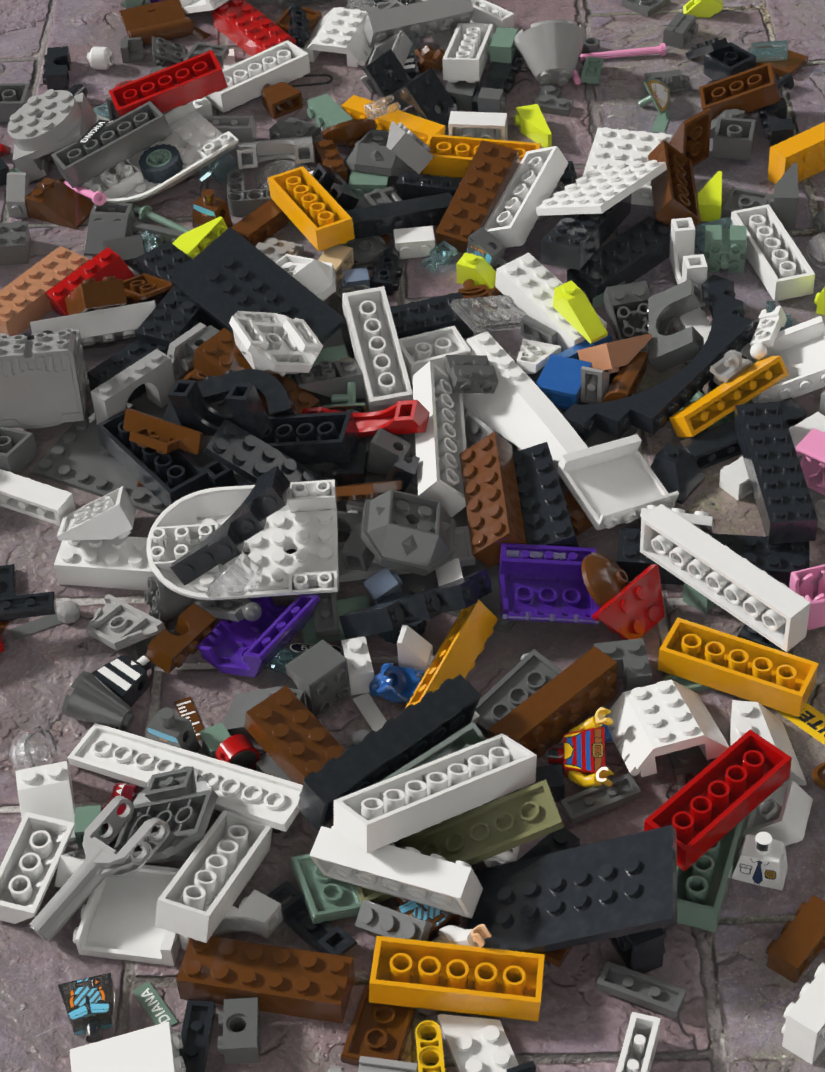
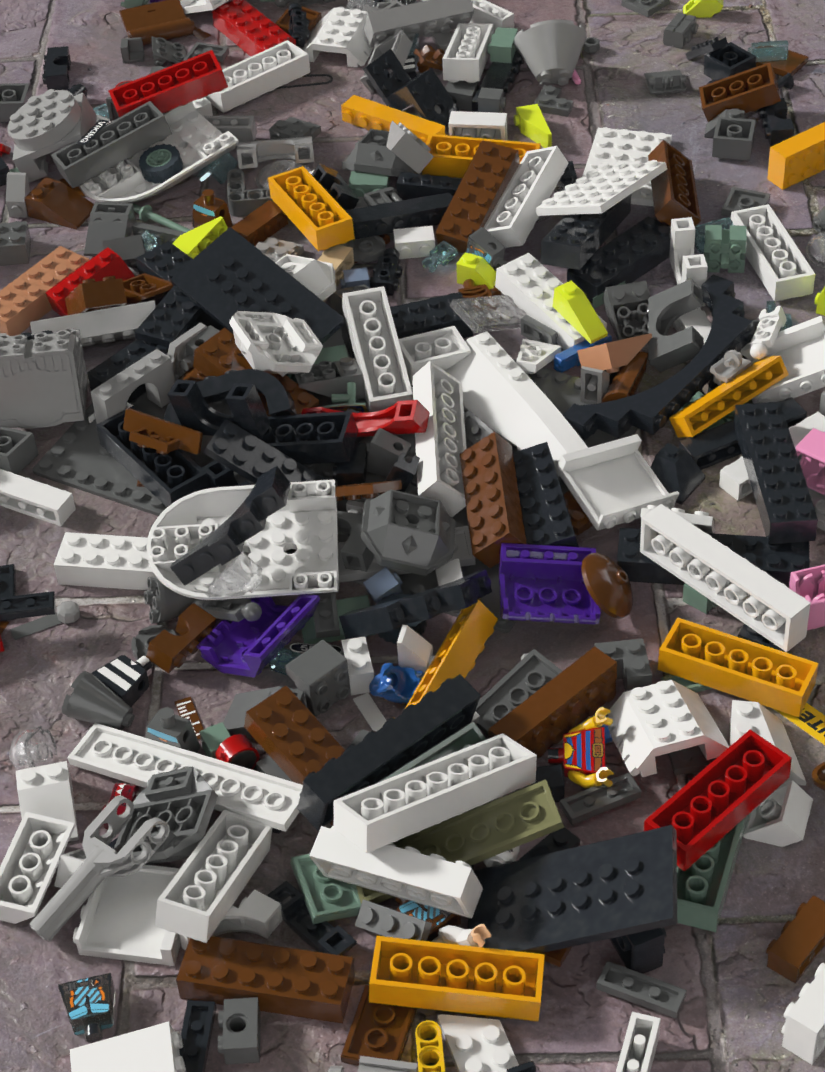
white slope [57,486,136,541] -> none
bright pink bar [64,180,106,206] -> none
sand green brick [74,805,105,848] -> none
light grey wing [86,594,166,651] -> none
white head [87,46,114,70] -> none
sand green sticker [133,981,178,1026] -> none
white sticker [223,49,236,69] -> none
reddish brown torso [261,82,303,119] -> none
sand green brick [307,93,353,130] -> none
reddish brown brick [314,139,349,186] -> none
reddish brown dish [322,119,377,148] -> none
clear hinge [364,94,401,120] -> none
dark grey plate [444,355,499,394] -> none
blue panel [536,354,592,410] -> none
bright pink bar [580,43,666,61] -> none
sand green plate [581,57,604,84] -> none
red wing [592,564,665,640] -> none
shield [638,78,671,115] -> none
sand green sticker [651,111,672,133] -> none
reddish brown slope [669,108,712,166] -> none
neon yellow slope [698,171,722,222] -> none
white torso [732,832,788,891] -> none
dark grey slope [769,163,799,231] -> none

